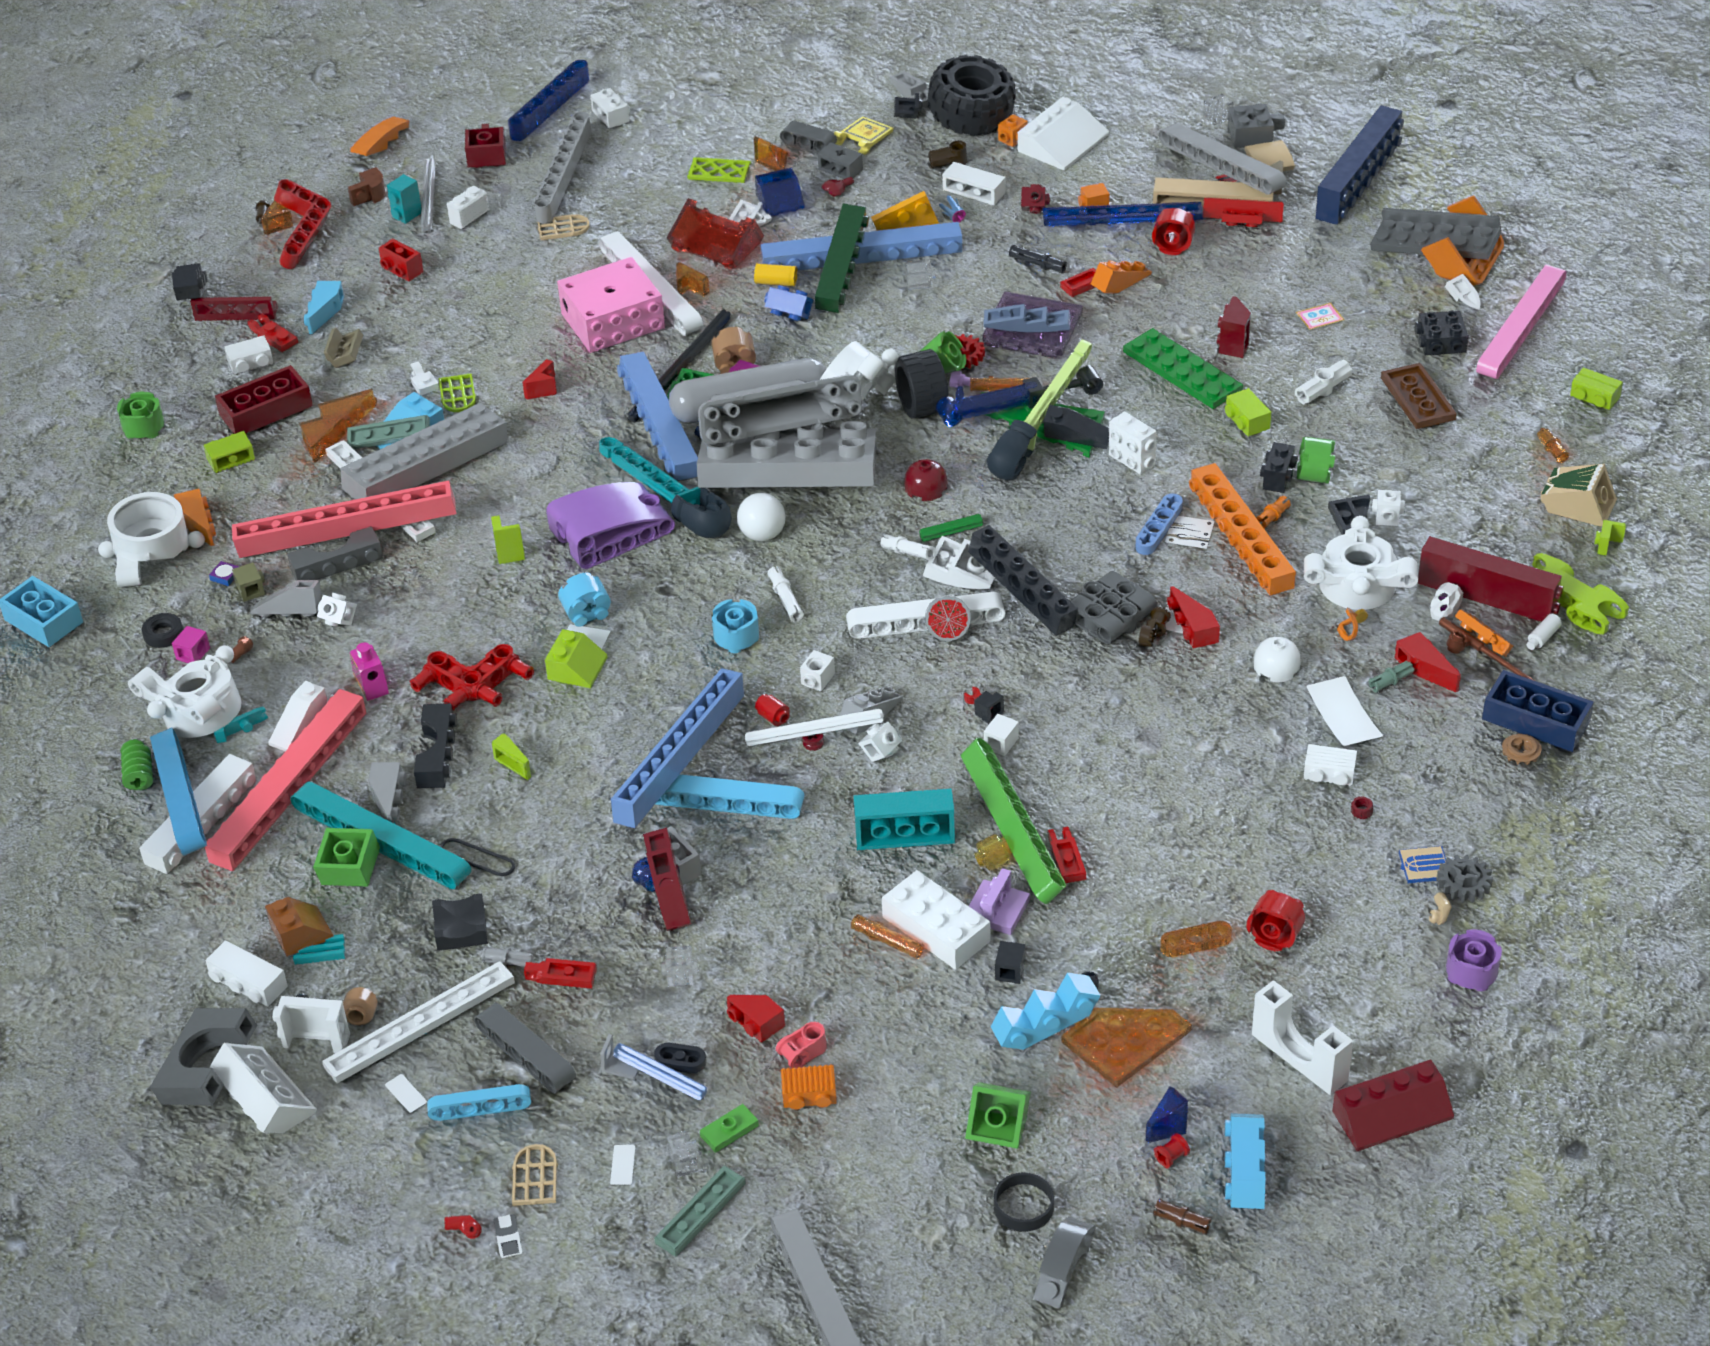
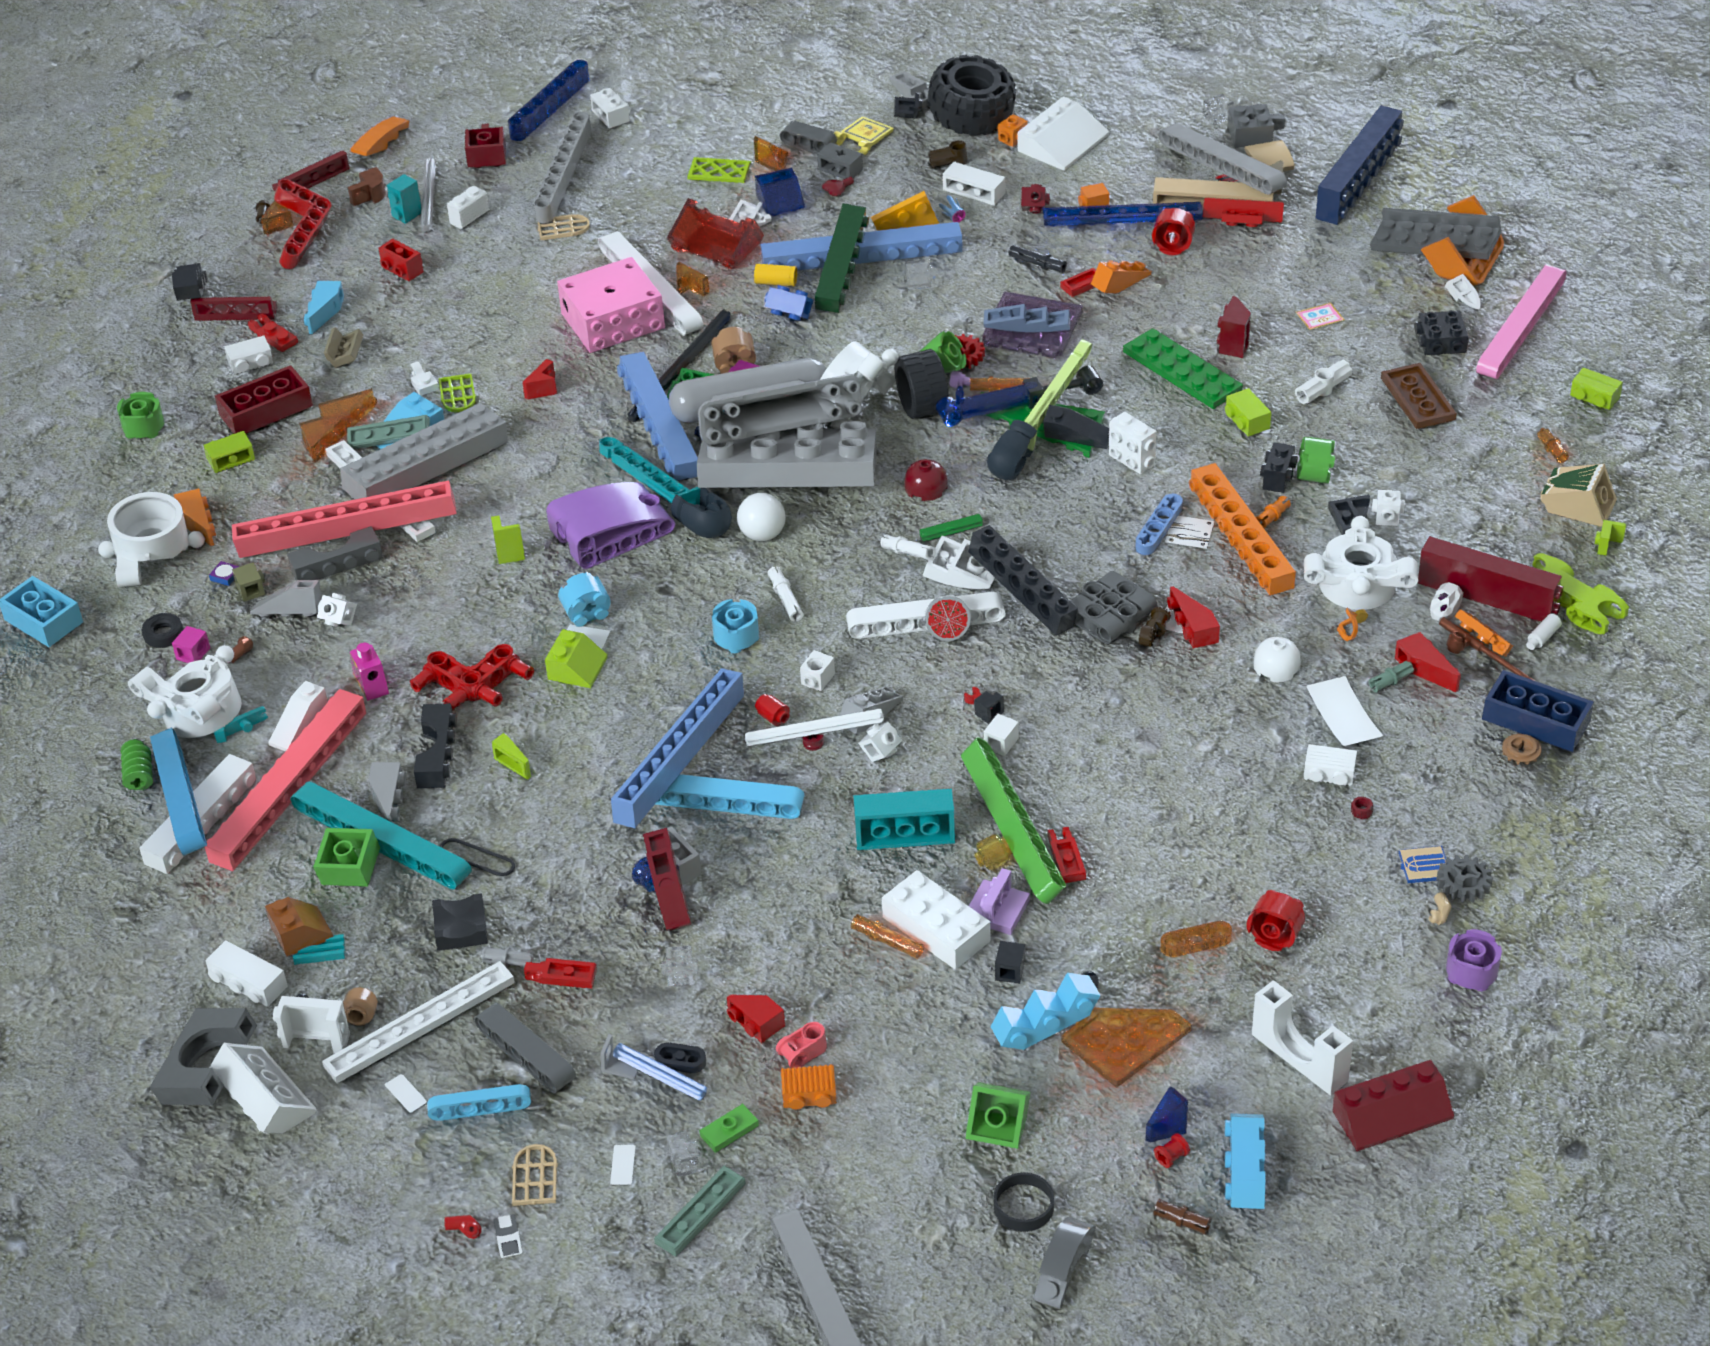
none -> dark red fence [272,150,350,192]

